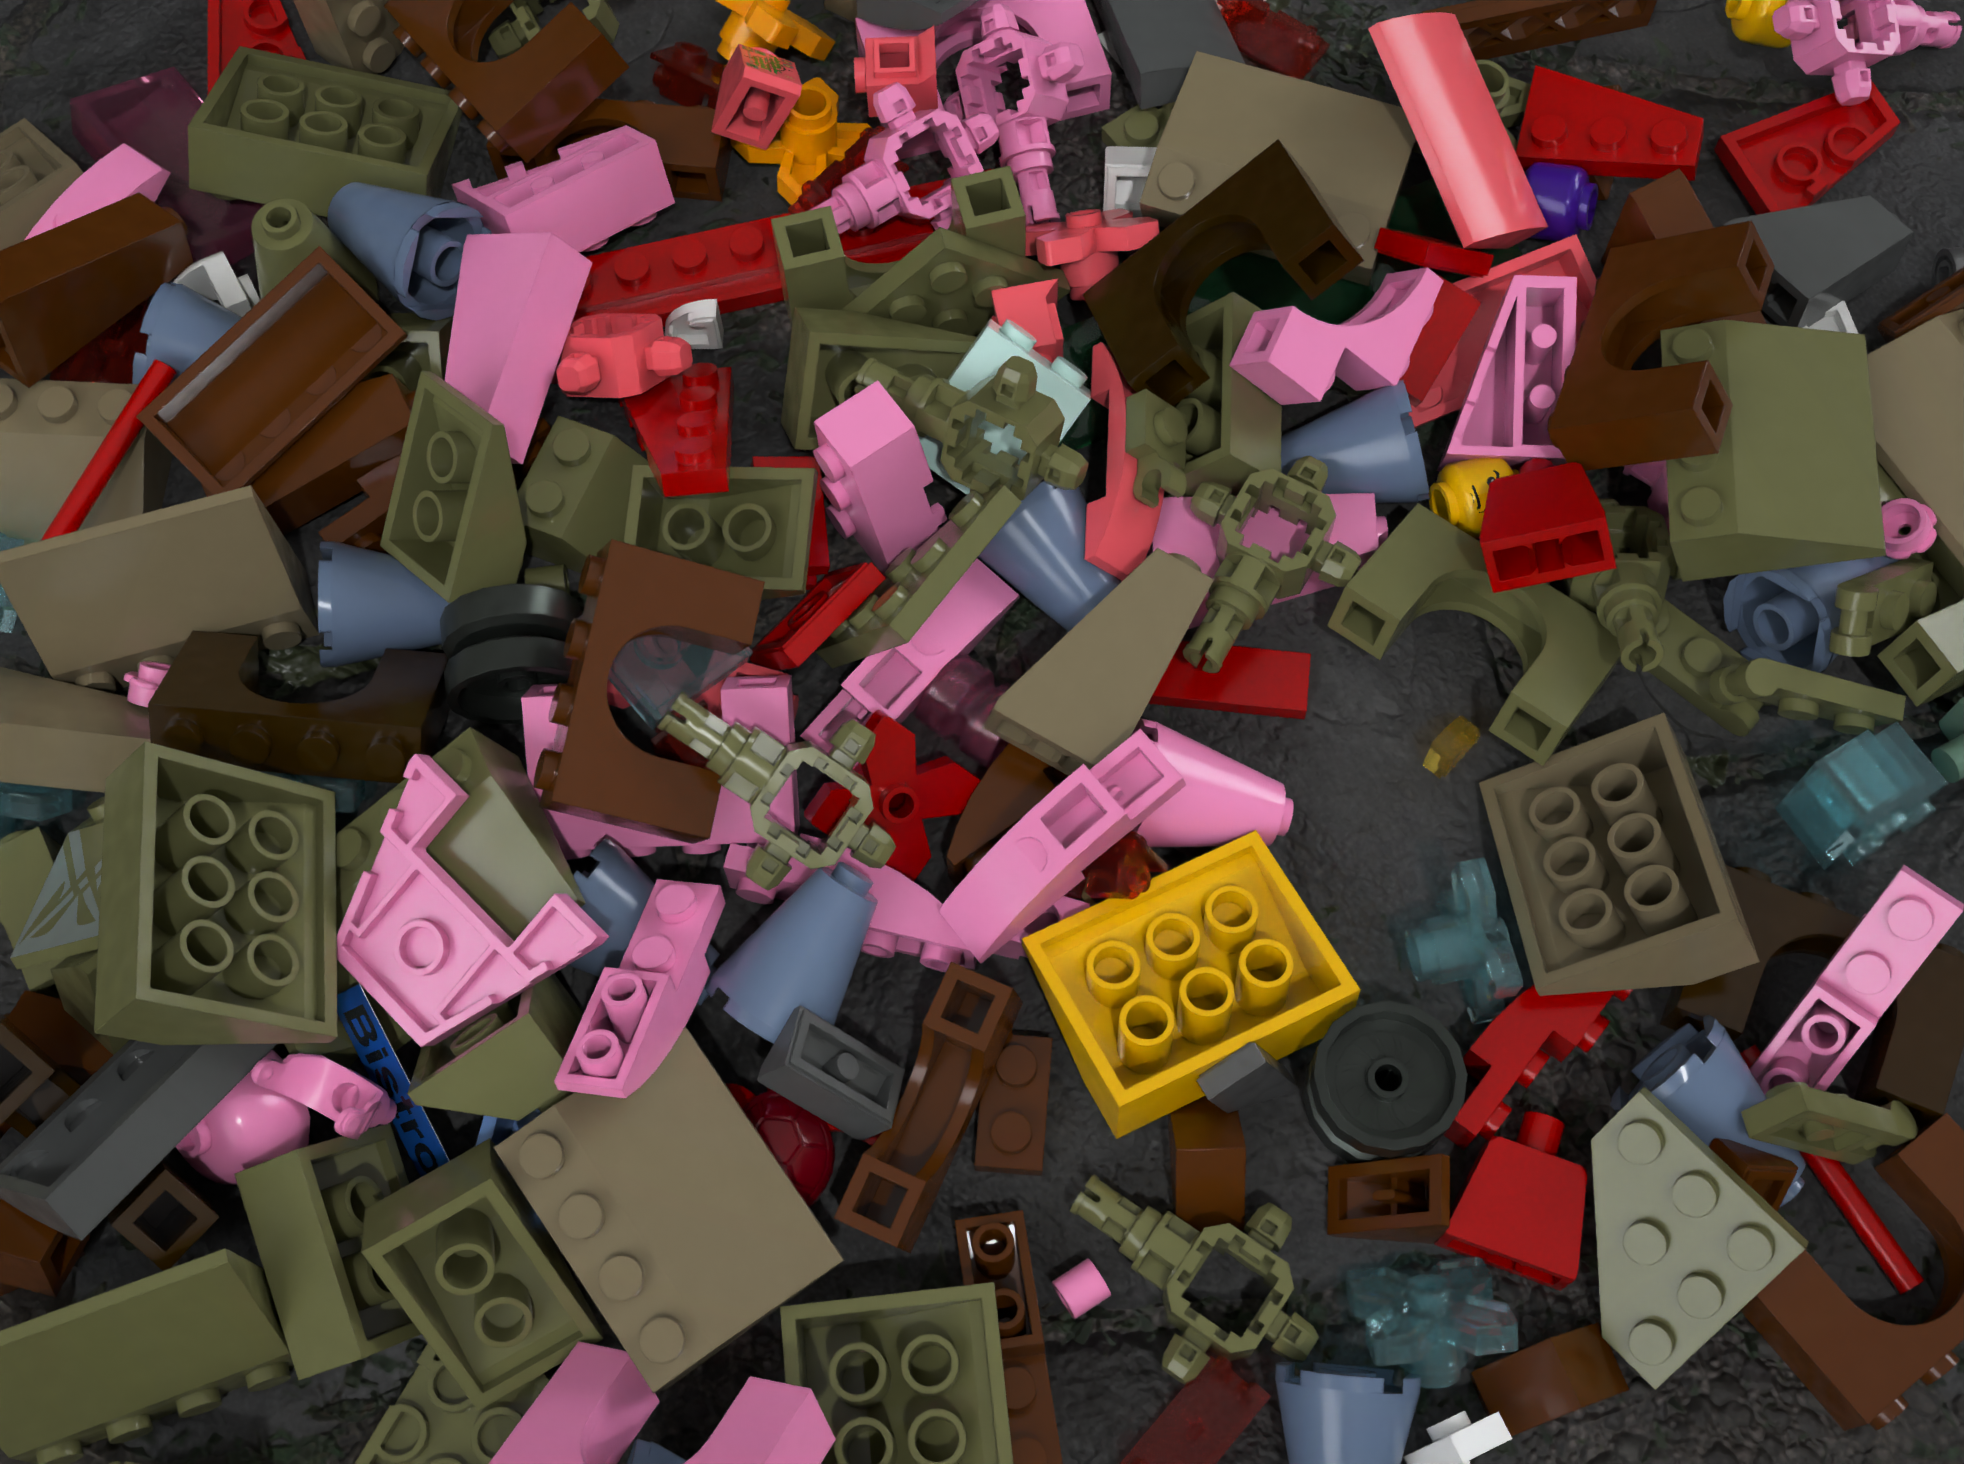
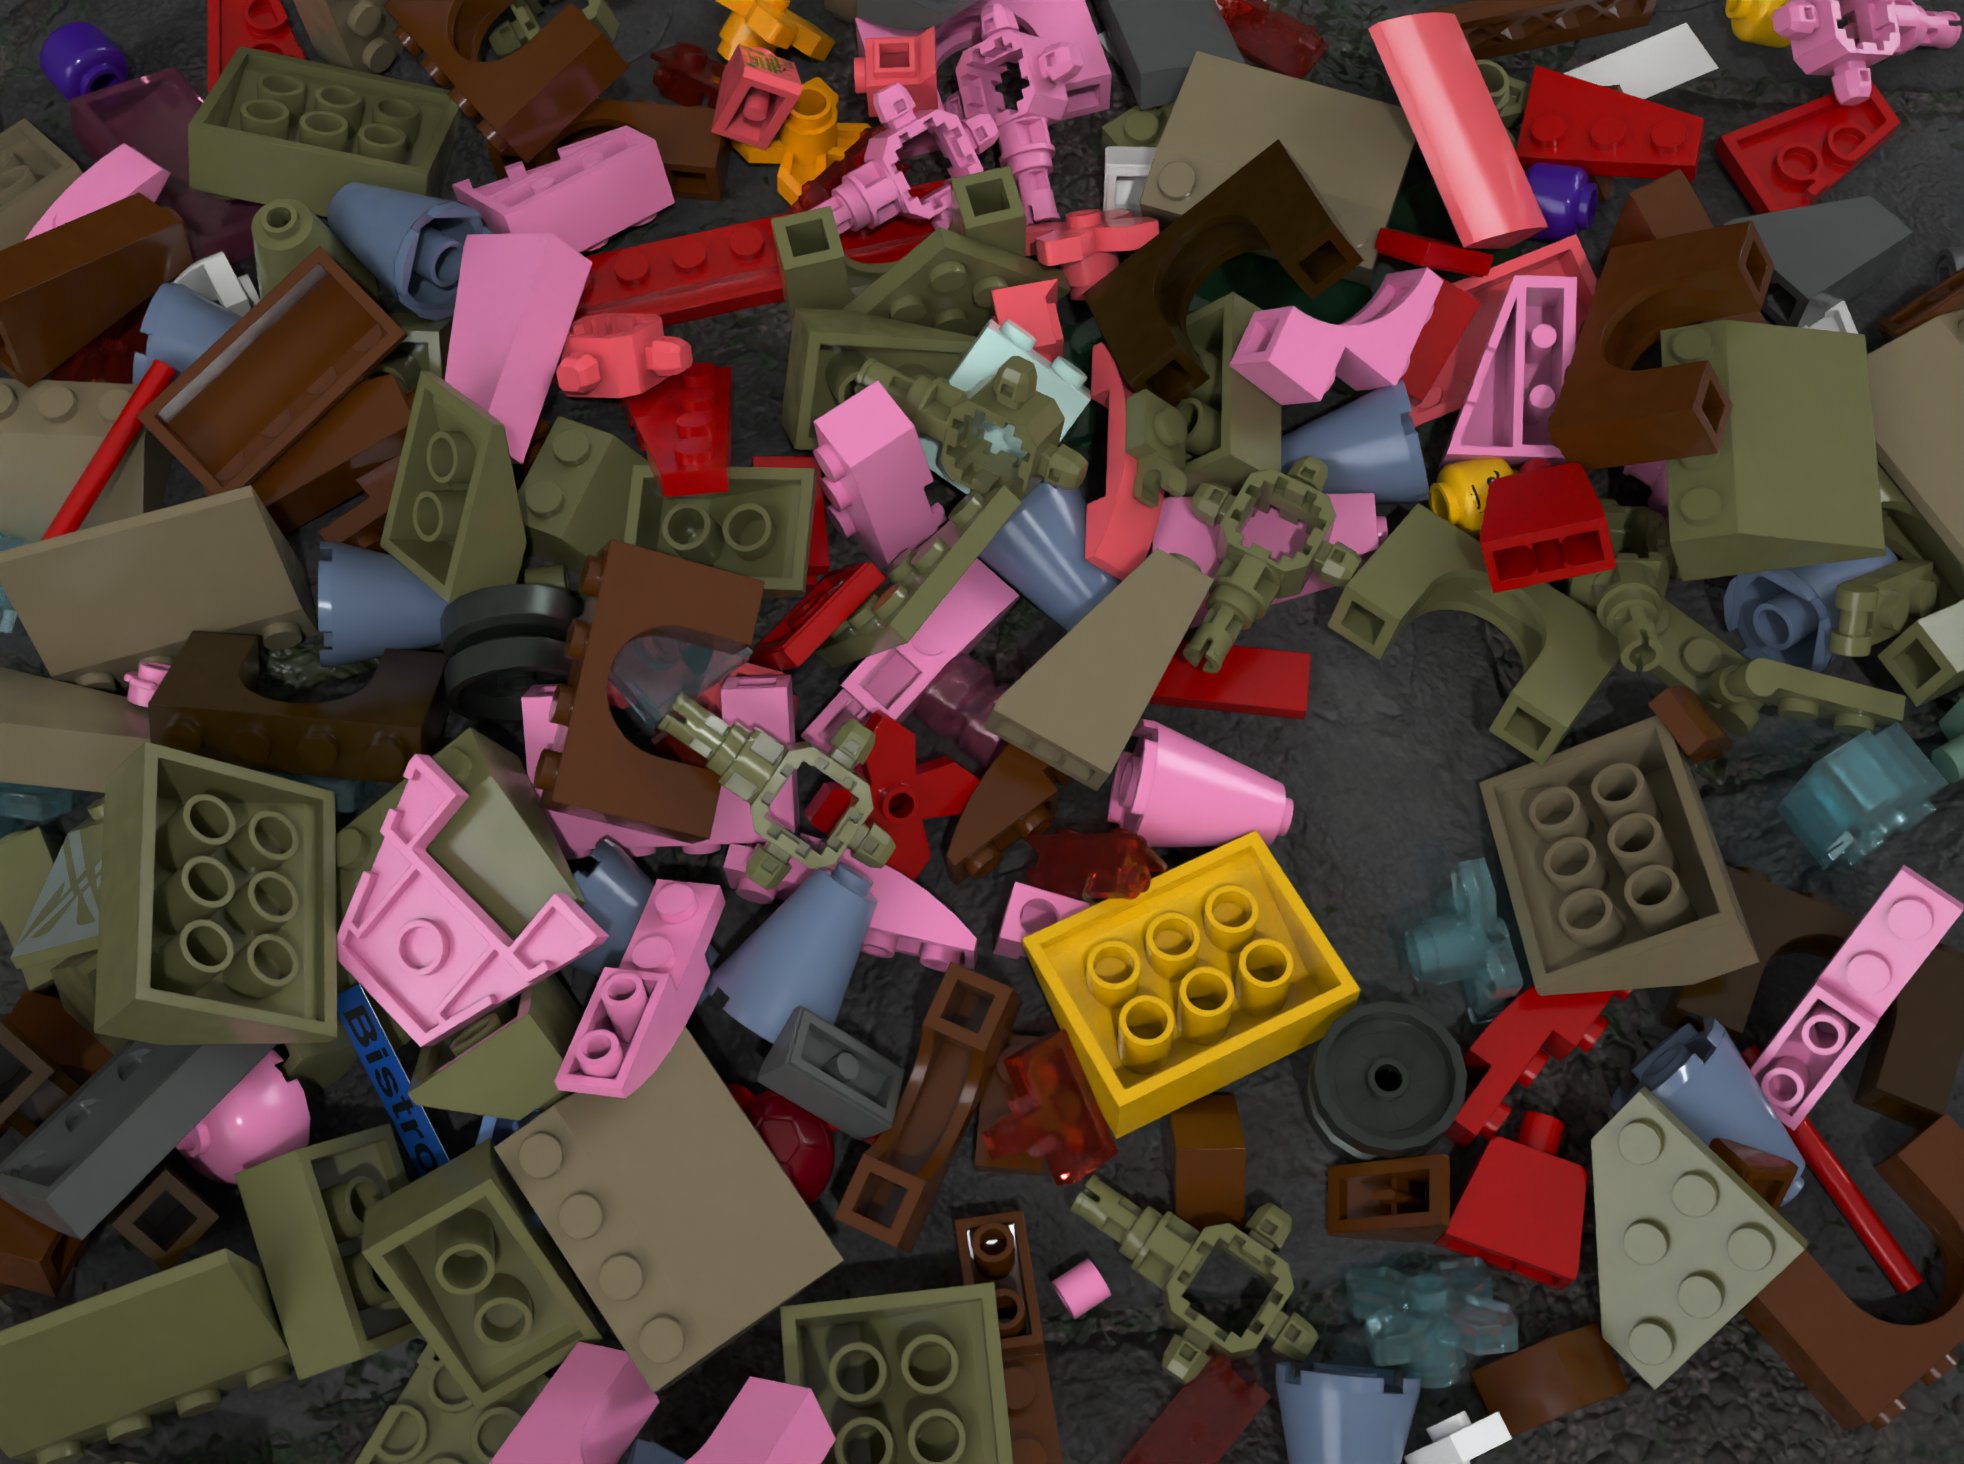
bright pink helmet [251,1053,397,1140] -> none
white tile [664,299,724,349] -> none
bright pink slope [938,729,1186,963] -> none
flat silver tile [1197,1042,1298,1113] -> none
clear yellow tile [1423,715,1481,779] -> none
olive plate [1741,1082,1918,1165] -> none
bright pink plate [1882,498,1937,560] -> none
none -> dark purple head [39,21,129,109]
none -> clear red hinge [981,1029,1119,1186]
none -> white sticker [1563,23,1719,99]
none -> reddish brown slope [1648,686,1732,764]

